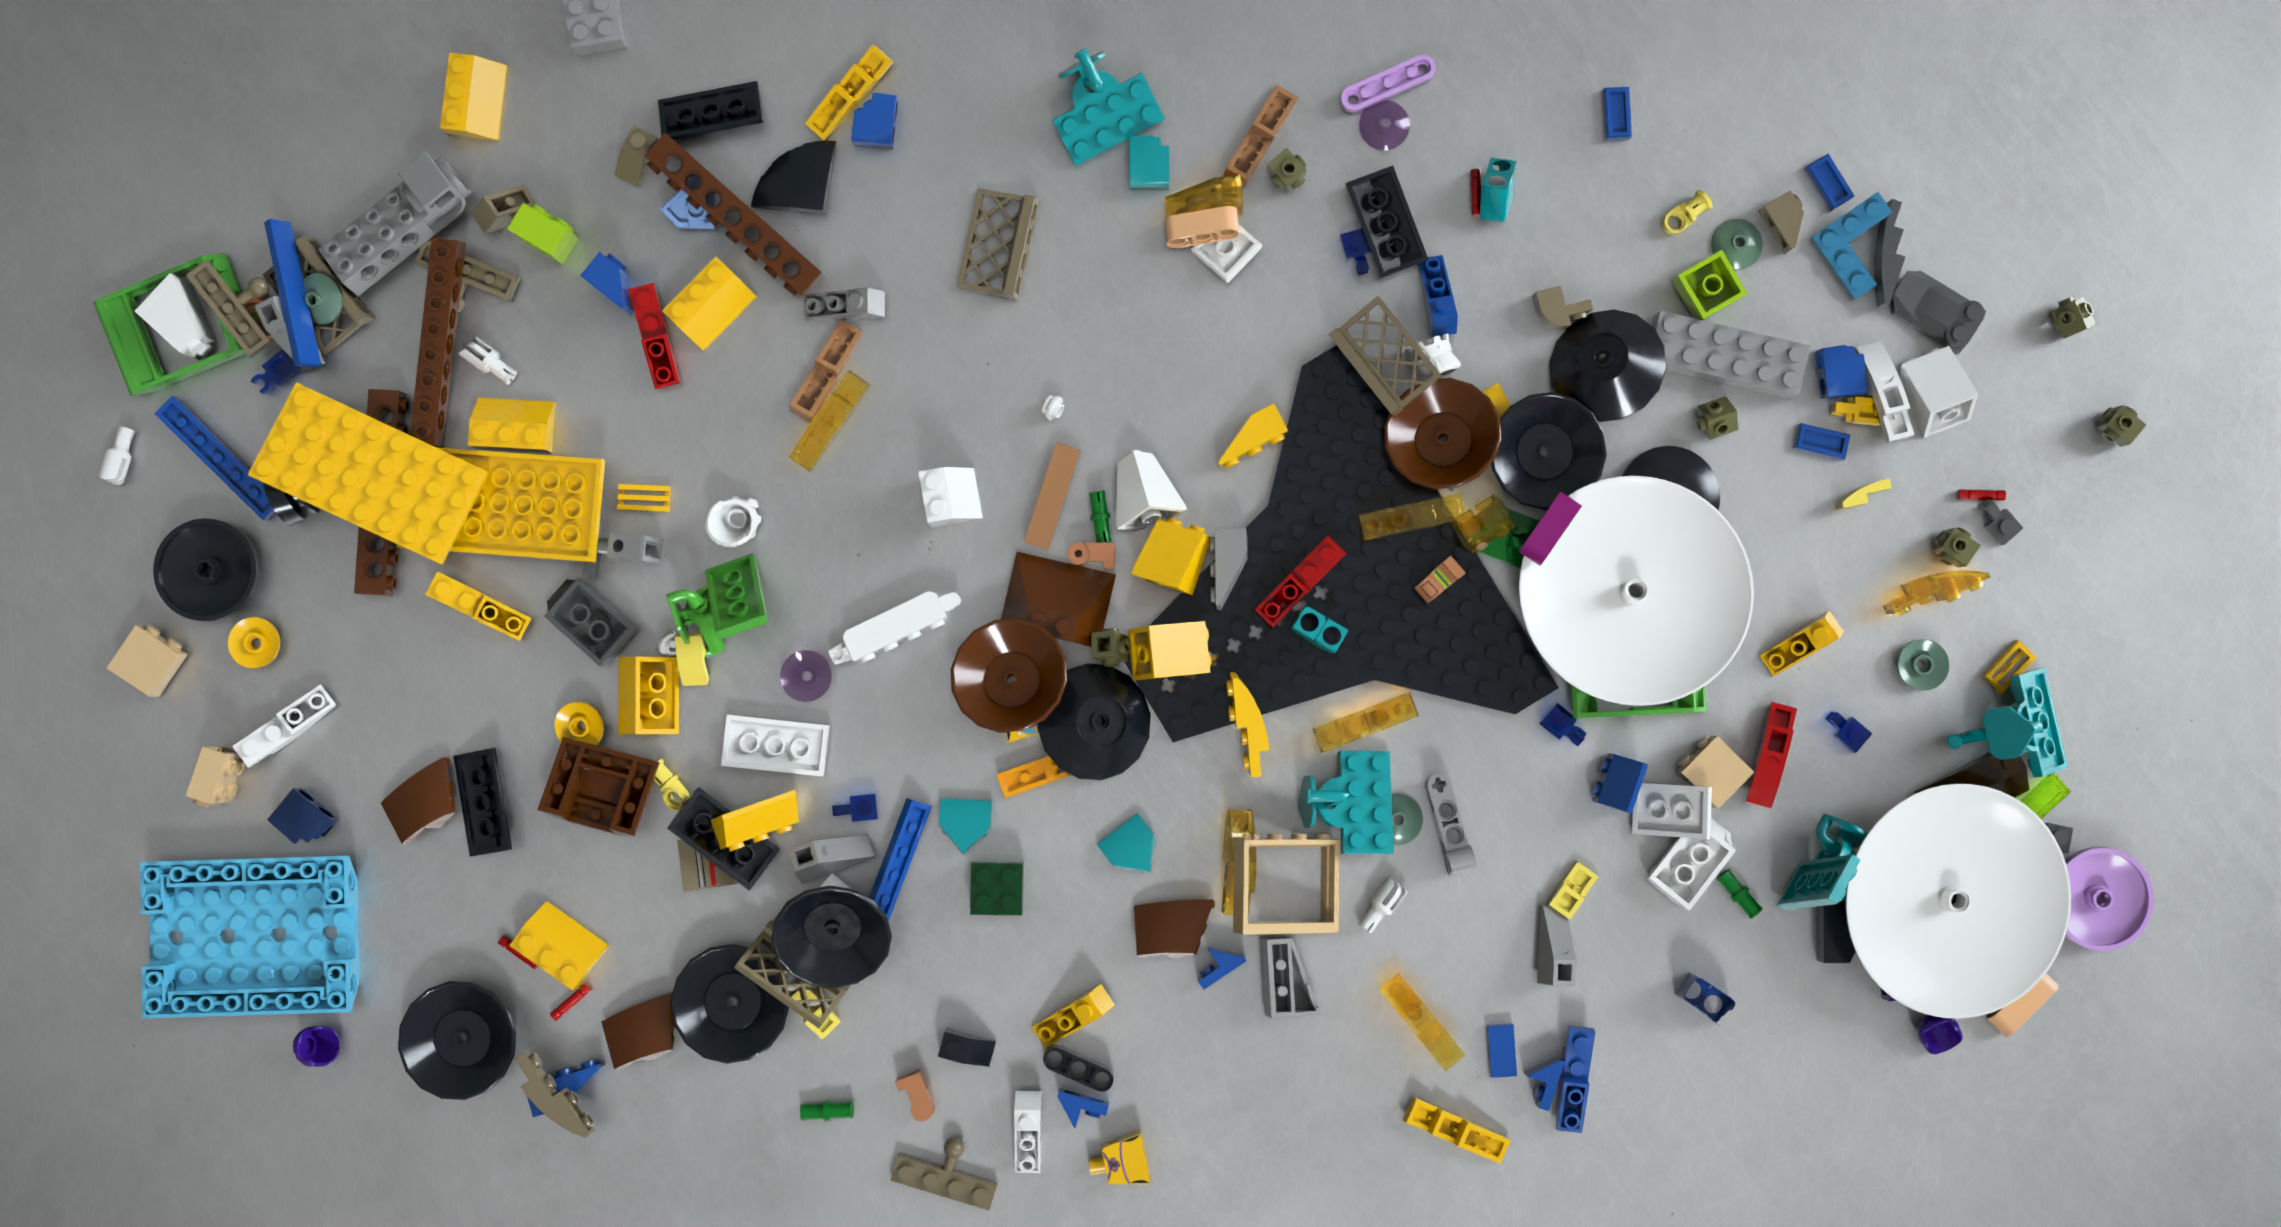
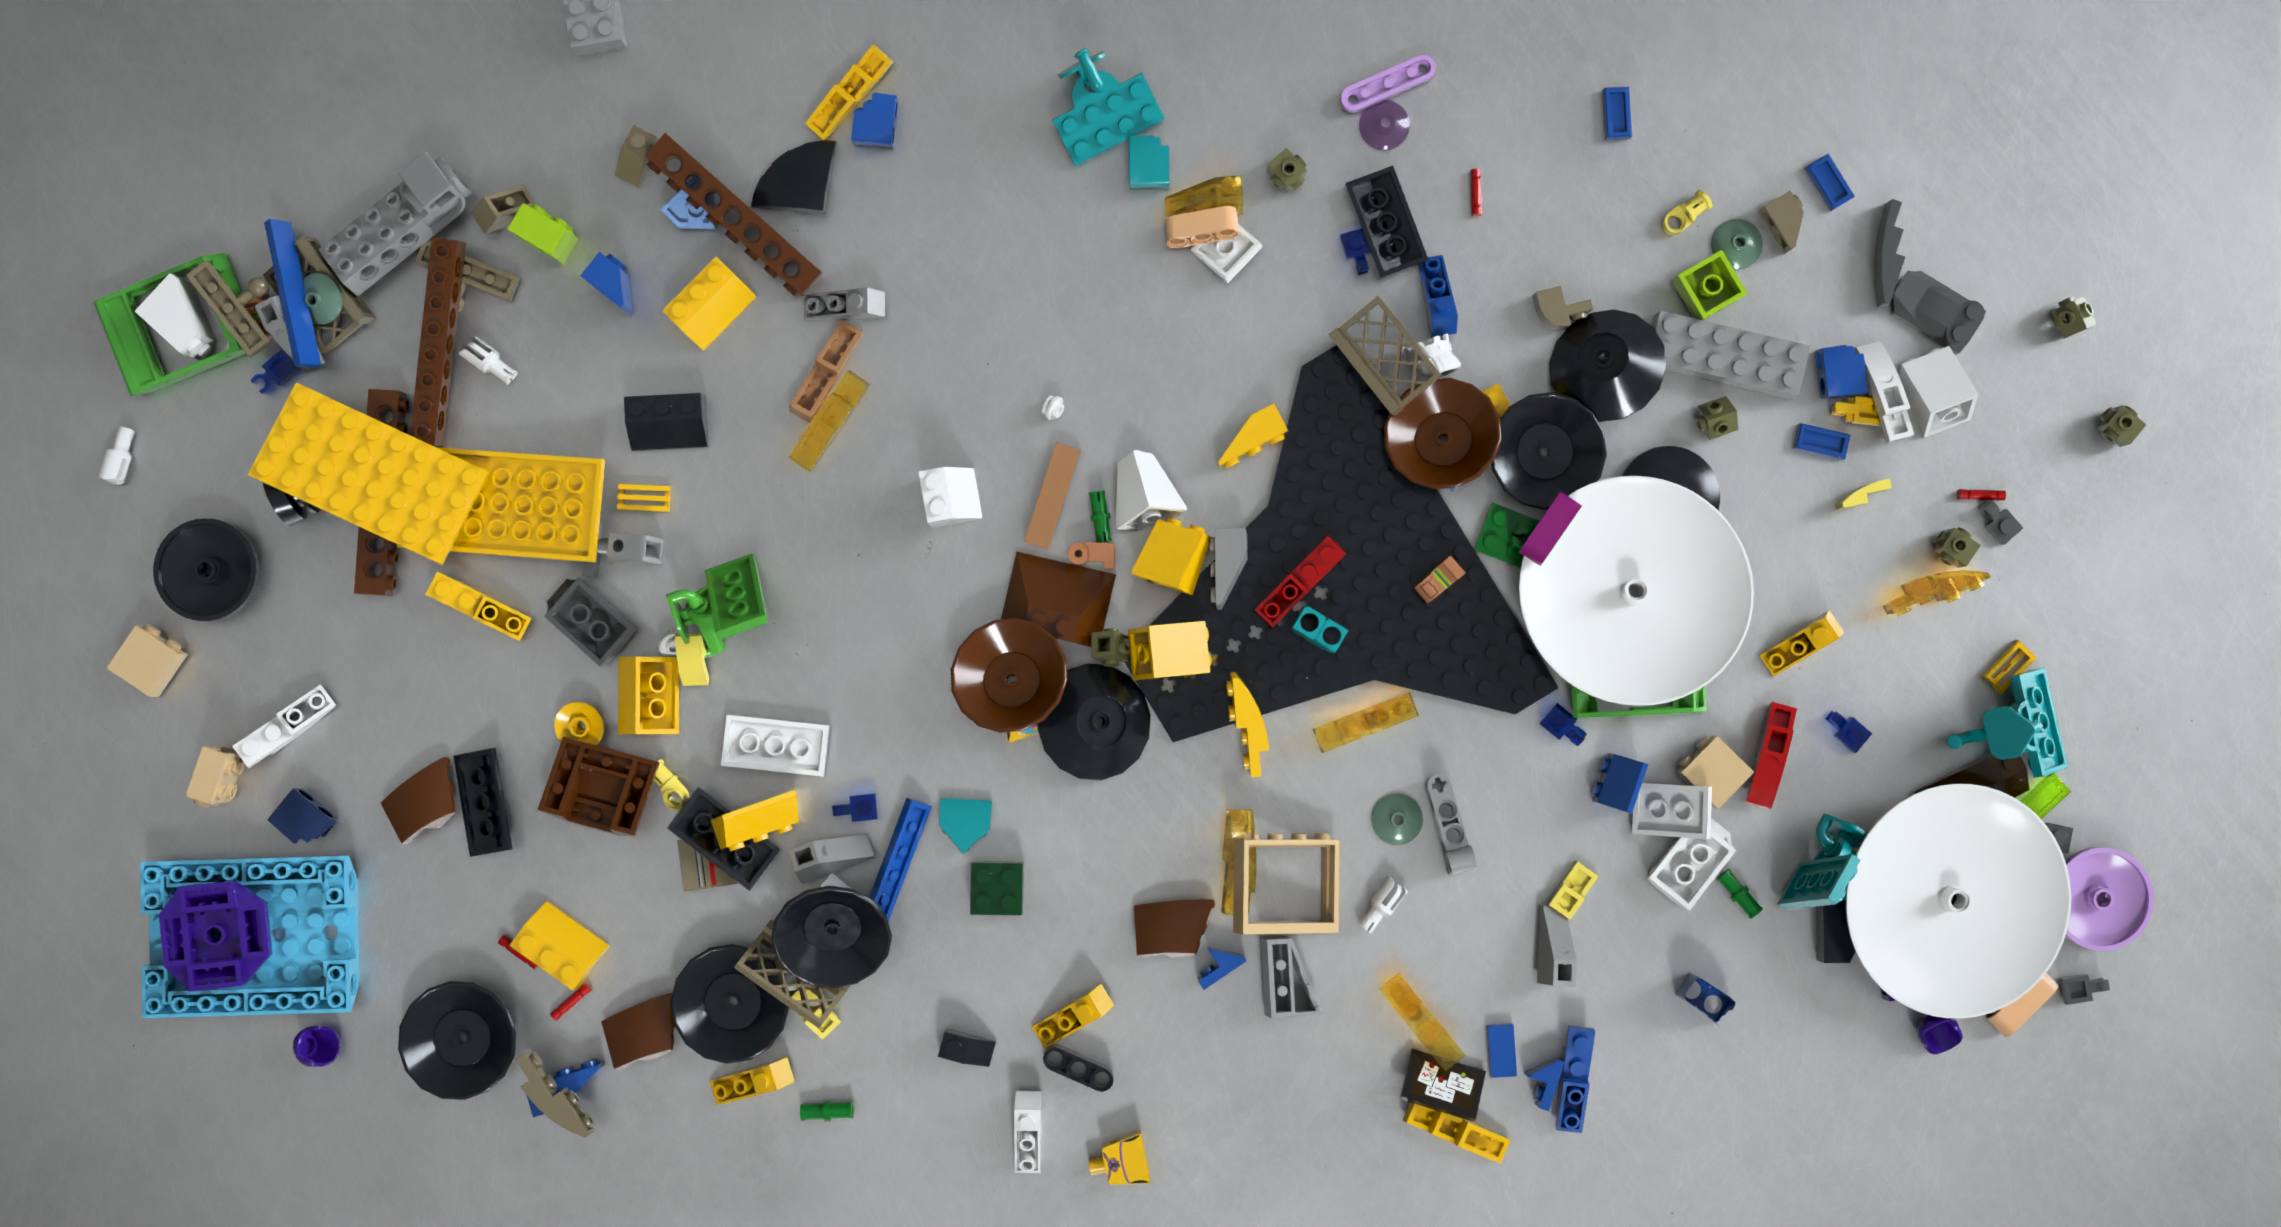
blue plate [154,396,275,521] -> none
yellow dish [228,617,280,668] -> none
yellow slope [440,53,508,141] -> none
yellow slope [468,397,555,453] -> none
red slope [628,283,680,389] -> none
black slope [658,81,764,140] -> none
white hair [705,496,761,548] -> none
clear purple dish [780,650,832,702] -> none
white hinge [829,591,961,665] -> none
dark tan plate [890,1138,997,1211] -> none
nougat leg [895,1069,935,1121] -> none
dark tan fence [957,188,1040,301] -> none
light orange hinge [996,756,1070,798] -> none
blue slope [1057,1088,1109,1128] -> none
teal slope [1097,813,1156,873] -> none
medium nougat slope [1223,85,1298,189] -> none
teal plate [1298,751,1394,855] -> none
clear yellow slope [1359,493,1467,540] -> none
clear yellow piece [1450,494,1516,553] -> none
teal piece [1480,158,1516,222] -> none
dark azure plate [1812,192,1893,299] -> none
sand green dish [1897,639,1949,691] -> none
none -> dark purple piece [159,880,272,992]
none -> black slope [624,393,709,451]
none -> yellow slope [709,1057,794,1105]
none -> tile [1399,1048,1486,1122]
none -> dark grey plate [2059,974,2110,1005]

